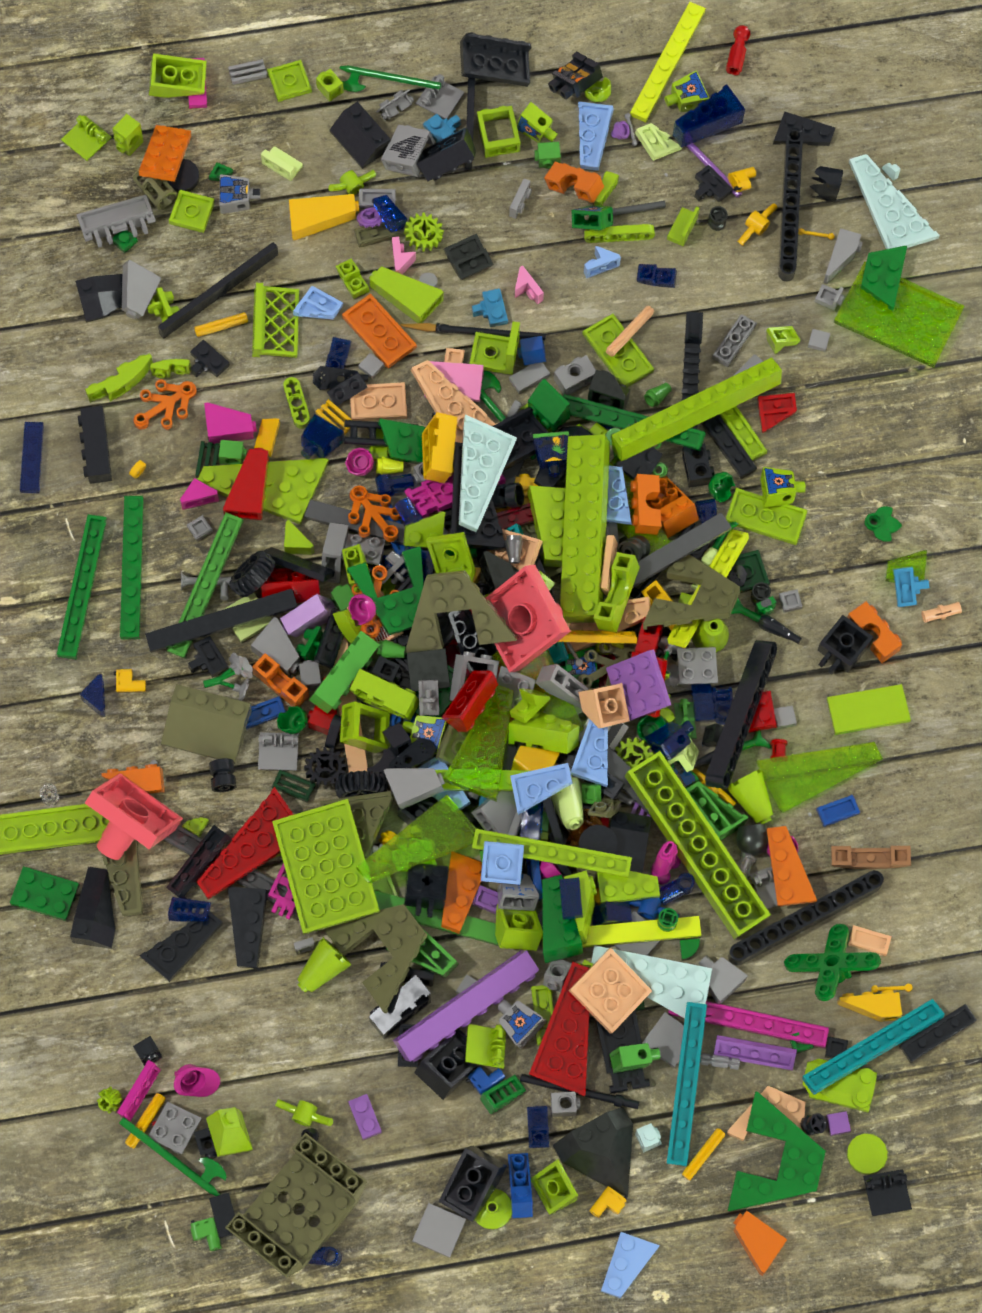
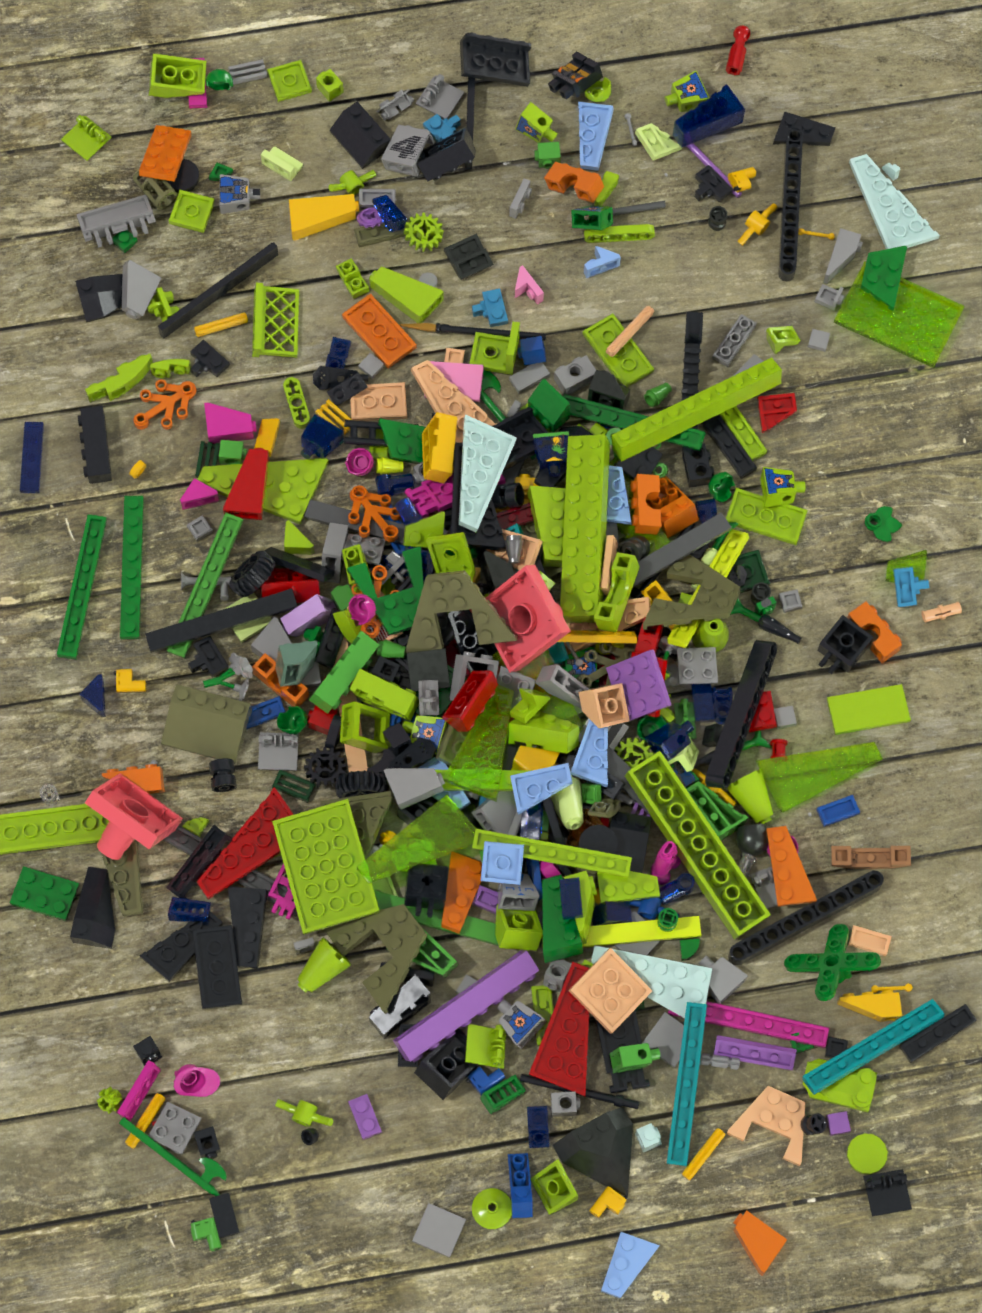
lime brick [112,113,144,156] -> none
lime slope [206,1107,253,1157] -> none
olive slope [225,1133,367,1278] -> none
light blue wing [293,286,343,320] -> none
clear blue piece [308,1246,342,1267] -> none
green piece [339,65,441,92] -> none
bright pink slope [392,237,416,275] -> none
black slope [438,1145,507,1222] -> none
lime window [477,106,521,158] -> none
medium lavender tile [611,121,630,140] -> none
neon yellow plate [630,2,706,123] -> none
clear blue slope [637,264,677,288] -> none
lime panel [667,206,700,246] -> none
green wing [727,1091,826,1212] -> none
black piece [810,166,843,203] -> none
none -> black tile [192,925,242,1010]
none -> green hair [206,69,233,90]
none -> sand green slope [275,641,318,687]

